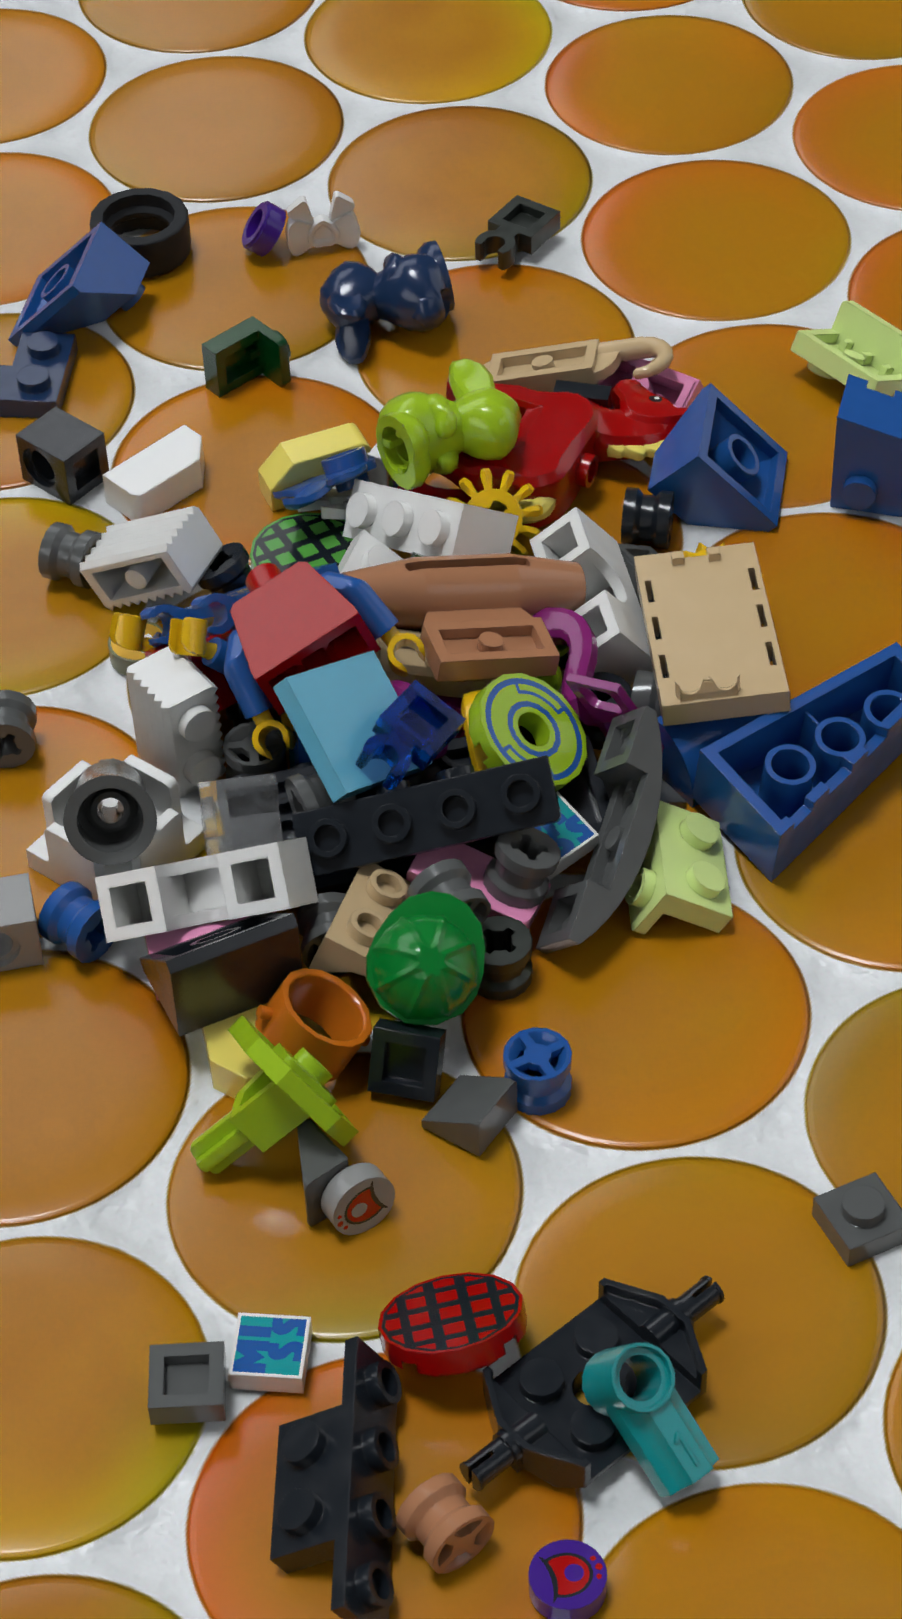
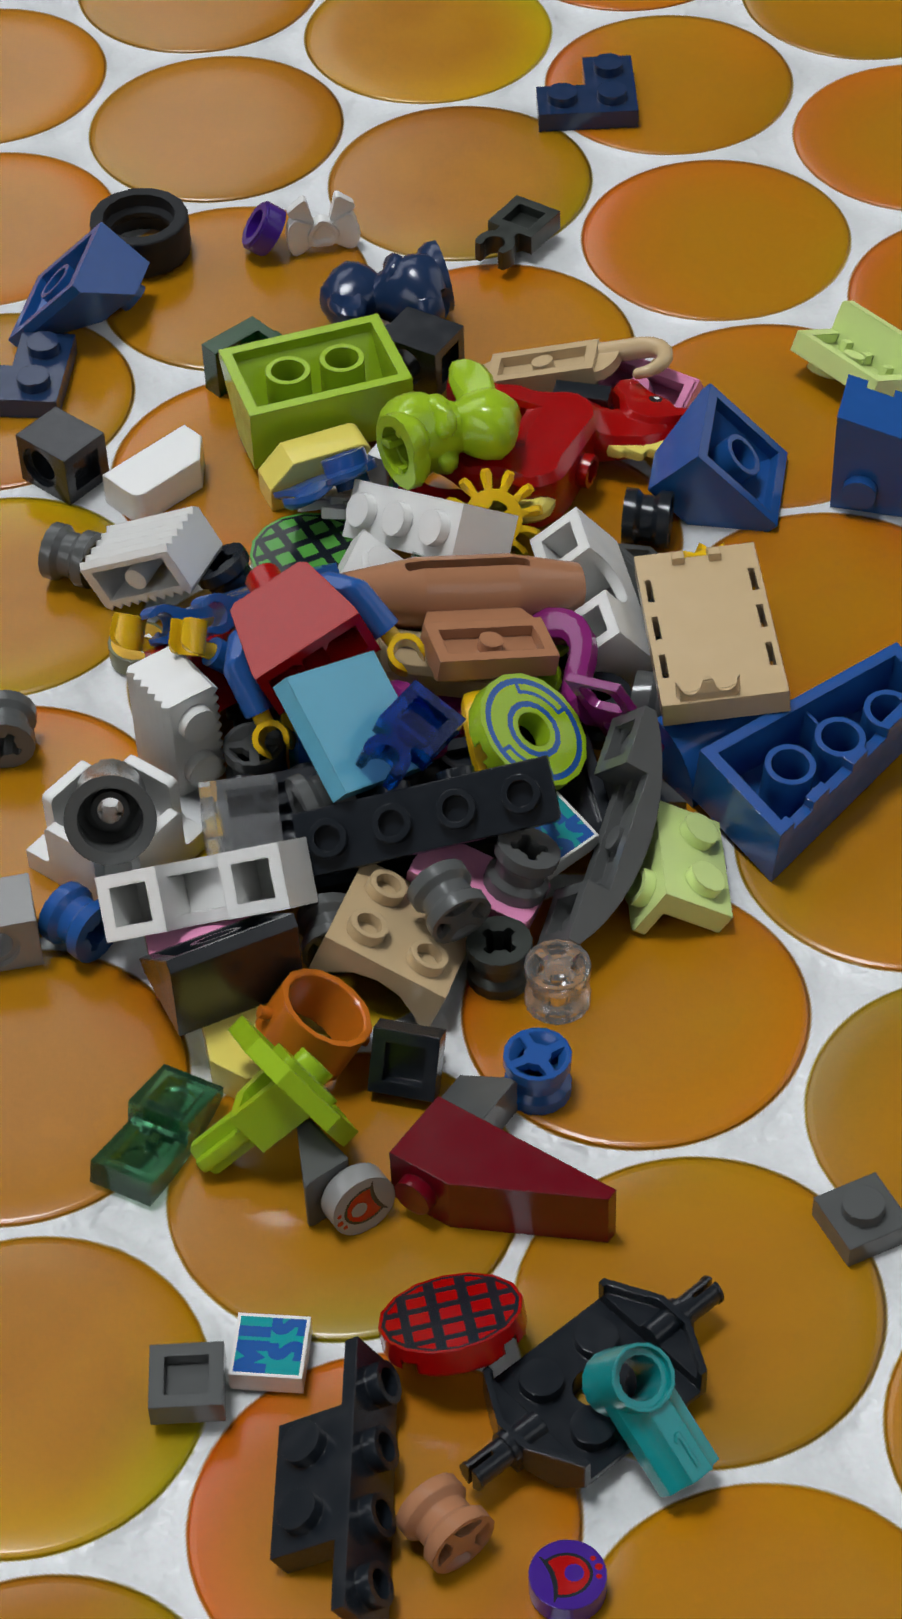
green piece [366,891,485,1026] -> none
none -> clear green slope [90,1064,223,1206]
none -> lime slope [218,313,413,469]
none -> black brick [385,306,465,394]
none -> dark red slope [389,1096,616,1243]
none -> clear wheel [524,939,591,1025]
none -> dark blue plate [536,53,639,132]

